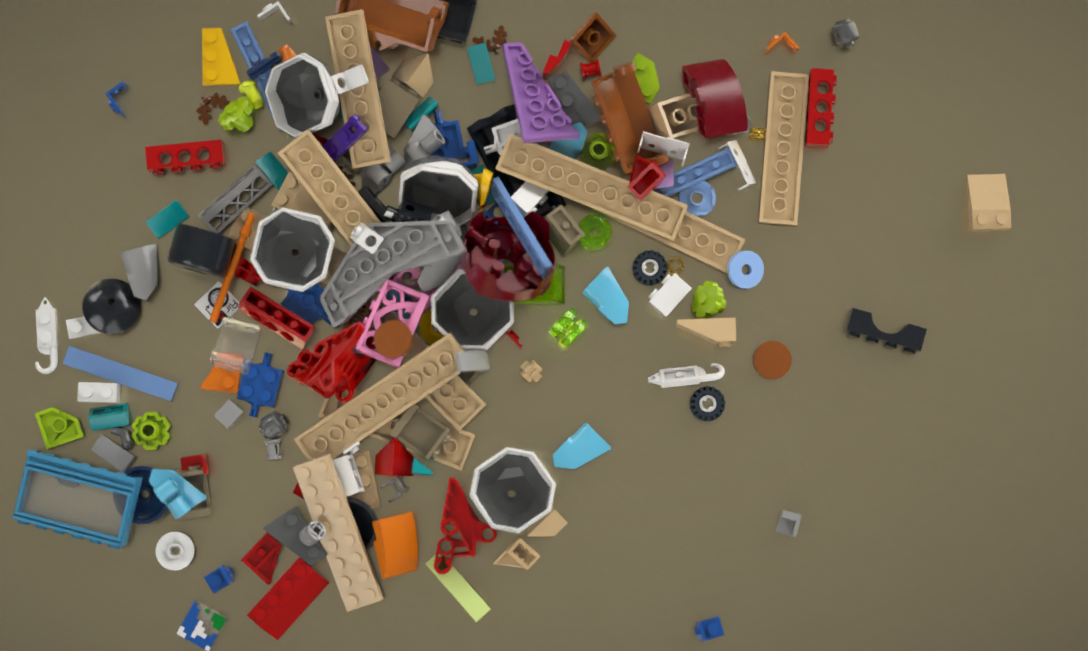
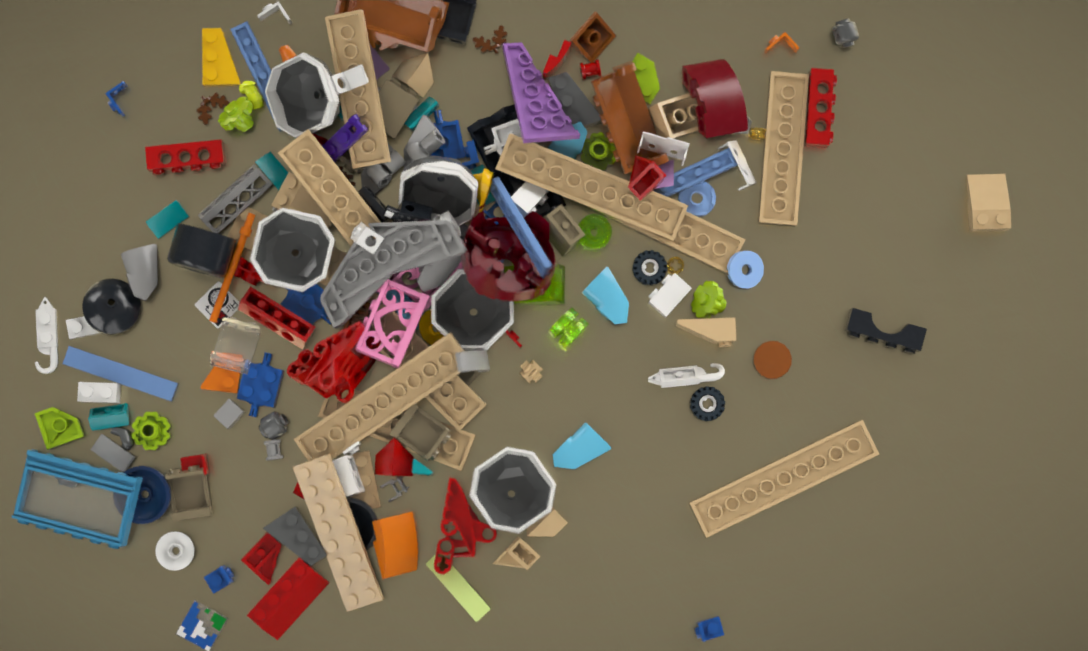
medium azure panel [149,469,207,519] -> none
dark blue axle [246,52,282,80] -> none
light grey wheel [299,521,326,546] -> none
dark orange tile [374,320,413,359] -> none
teal slope [467,43,495,84] -> none
light grey panel [776,510,802,537] -> none
none -> tan plate [689,420,879,538]

